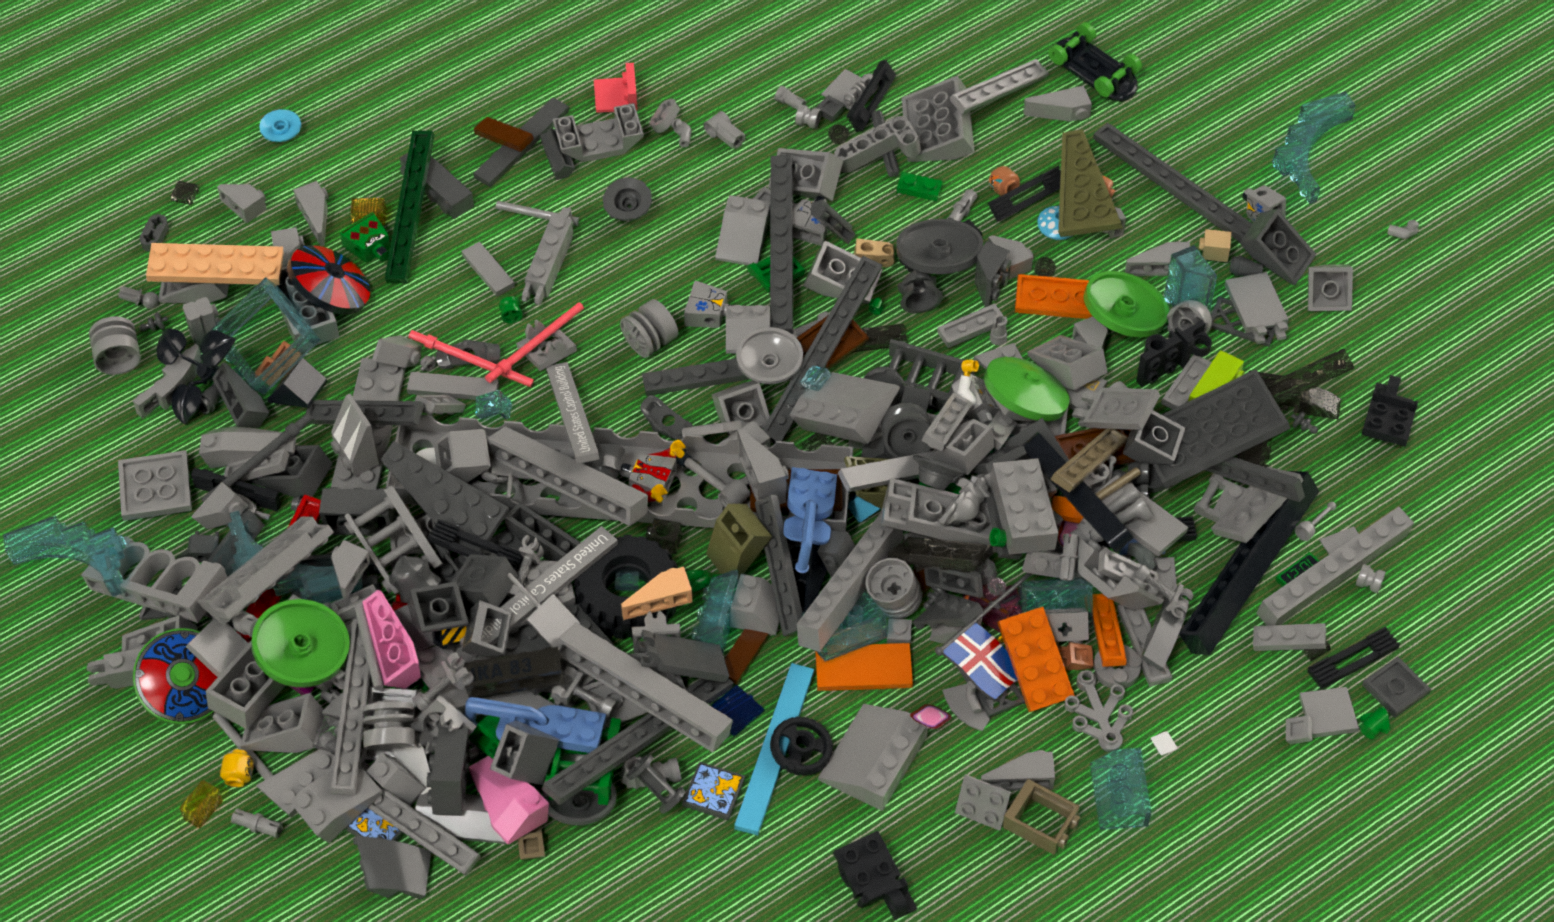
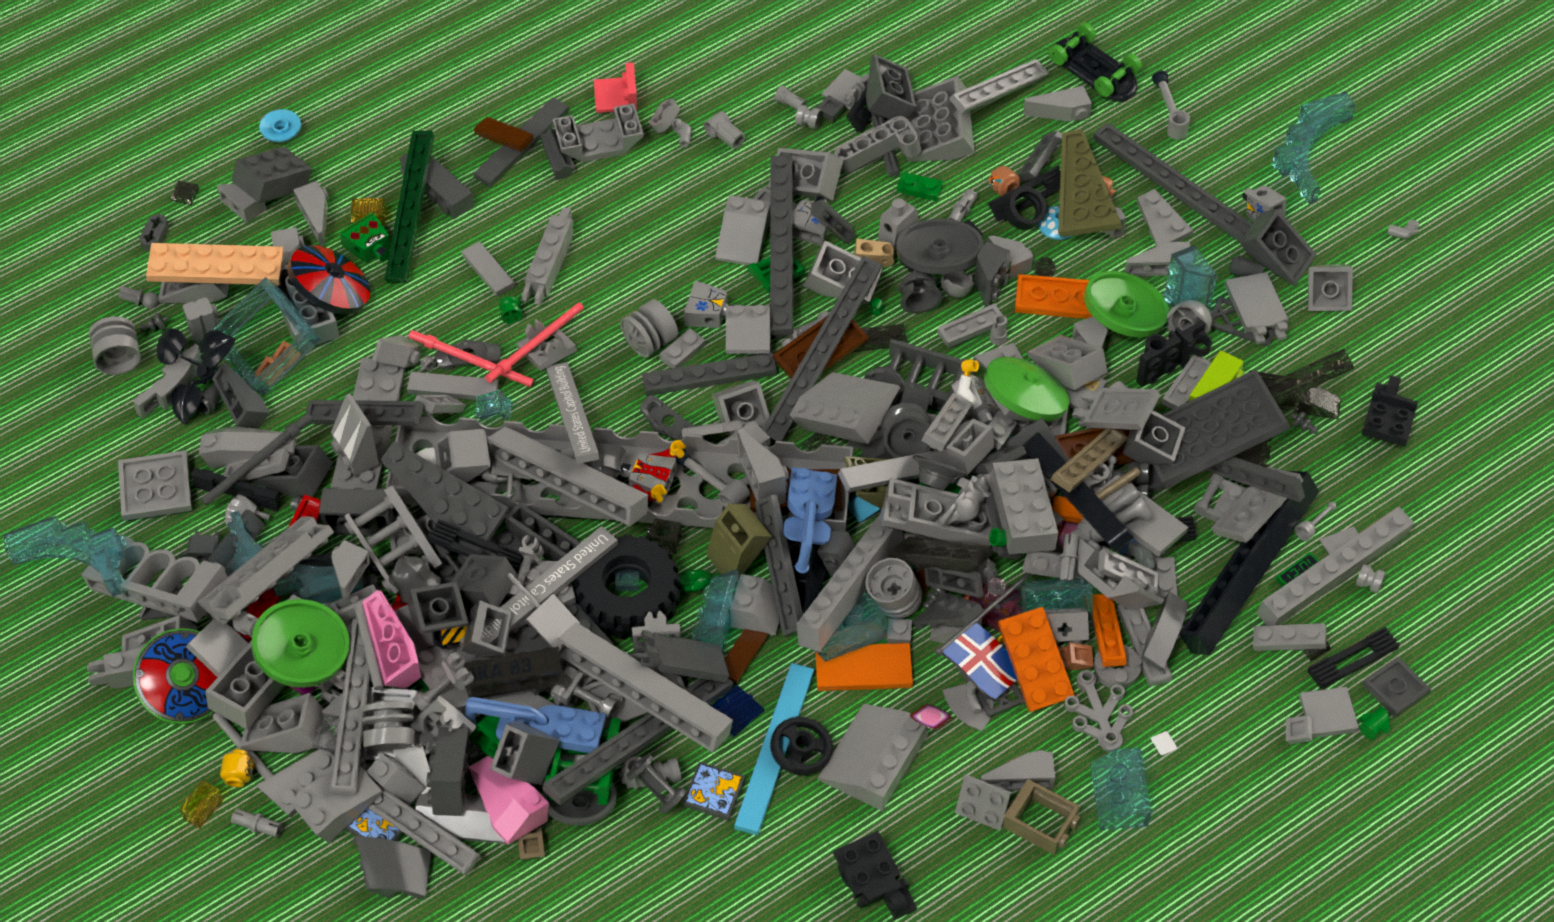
light grey slope [191,482,249,529] -> none
slope [267,358,327,408] -> none
light grey bar [496,201,579,226] -> none
dark grey hat [603,177,652,221] -> none
light nougat slope [621,567,692,620] -> none
light grey dish [736,327,803,384] -> none
clear light blue plate [800,365,832,391] -> none
clear smoke plate [828,125,849,144] -> none
light grey bar [1132,564,1193,618] -> none
tan brick [1198,229,1231,262] -> none
none -> dark grey brick [231,146,312,203]
none -> light grey plate [659,329,706,369]
none -> dark grey slope [866,54,917,120]
none -> light grey torso [878,199,919,252]
none -> light grey hair [941,271,975,298]
none -> black tyre [1004,186,1047,230]
none -> dark grey plate [1017,130,1062,182]
none -> light grey wing [1137,189,1193,247]
none -> light grey piece [1152,71,1190,140]

